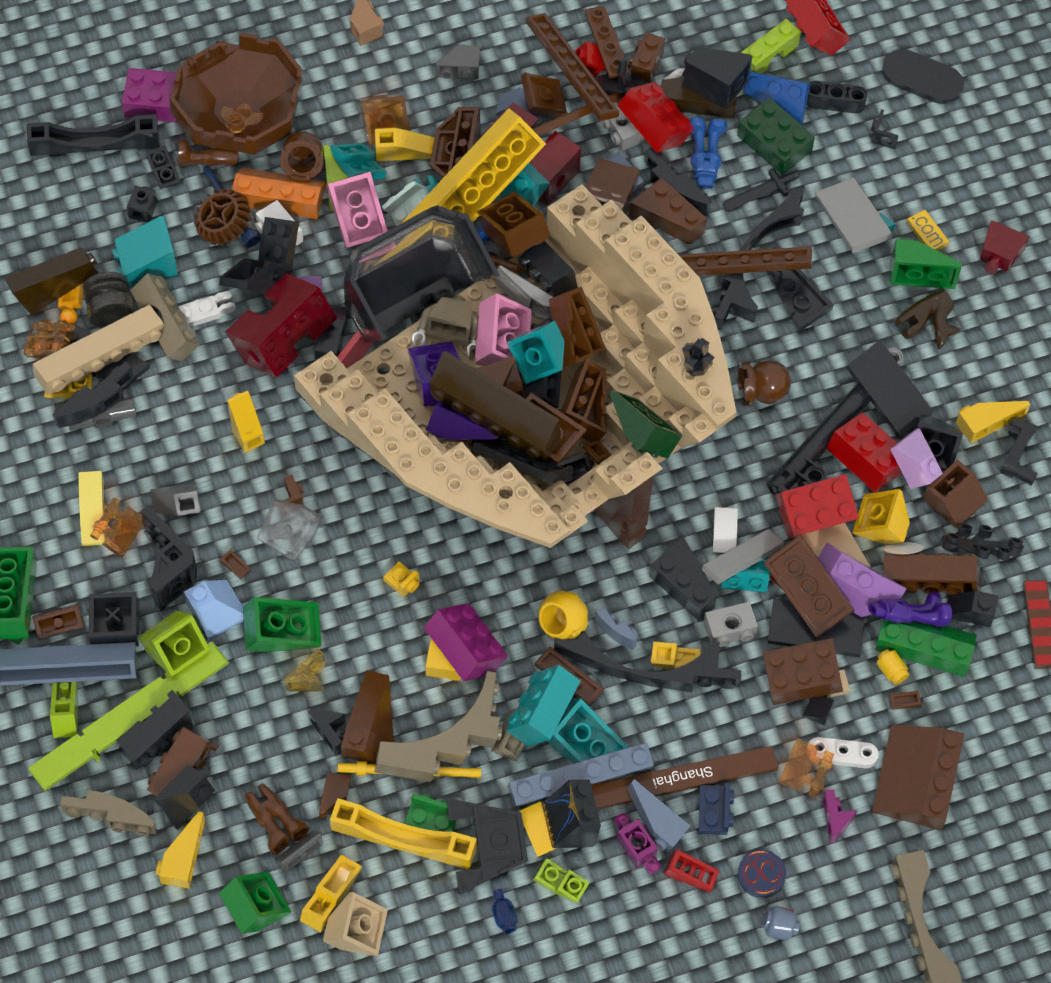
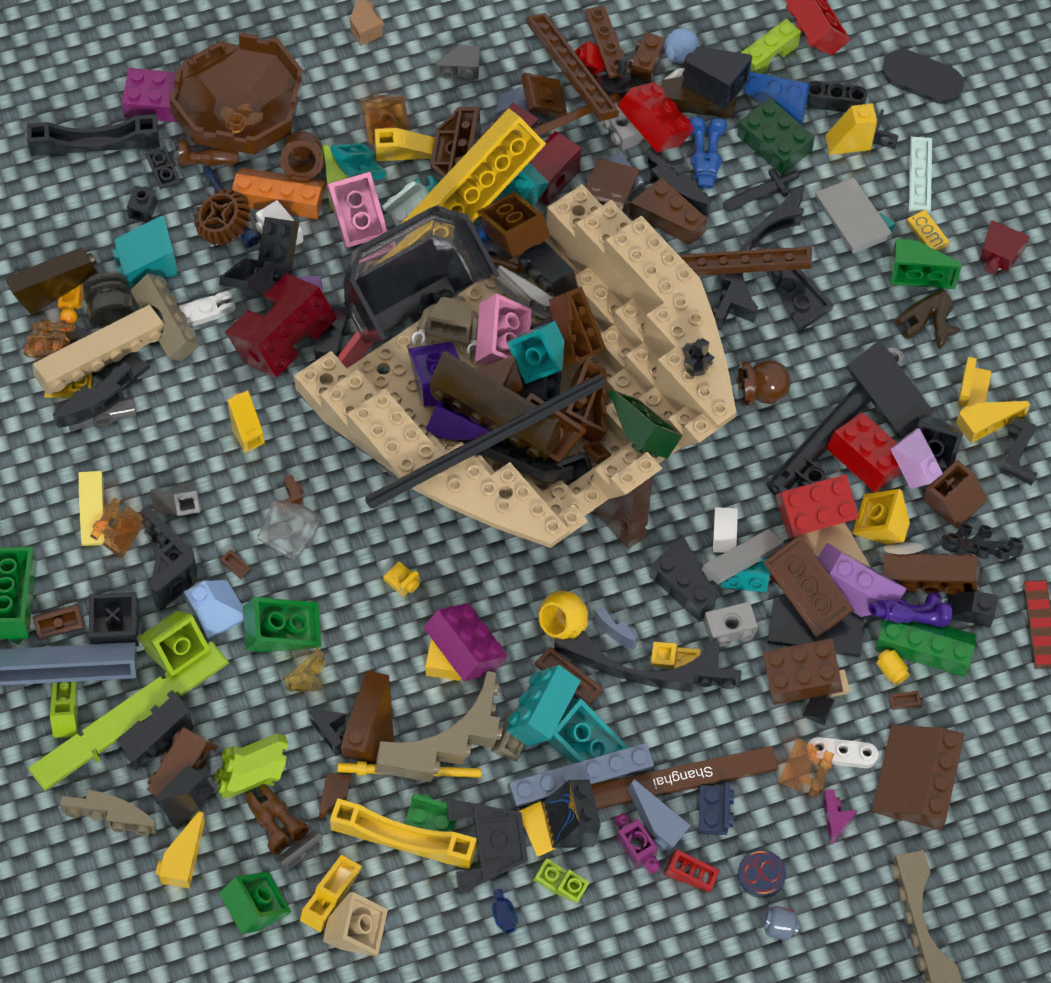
none -> lime brick [214,733,288,799]
none -> black axle [365,374,605,508]
none -> light blue hair [664,28,701,64]
none -> yellow slope [825,103,877,155]
none -> light aqua tile [908,136,932,214]
none -> yellow panel [957,357,991,407]

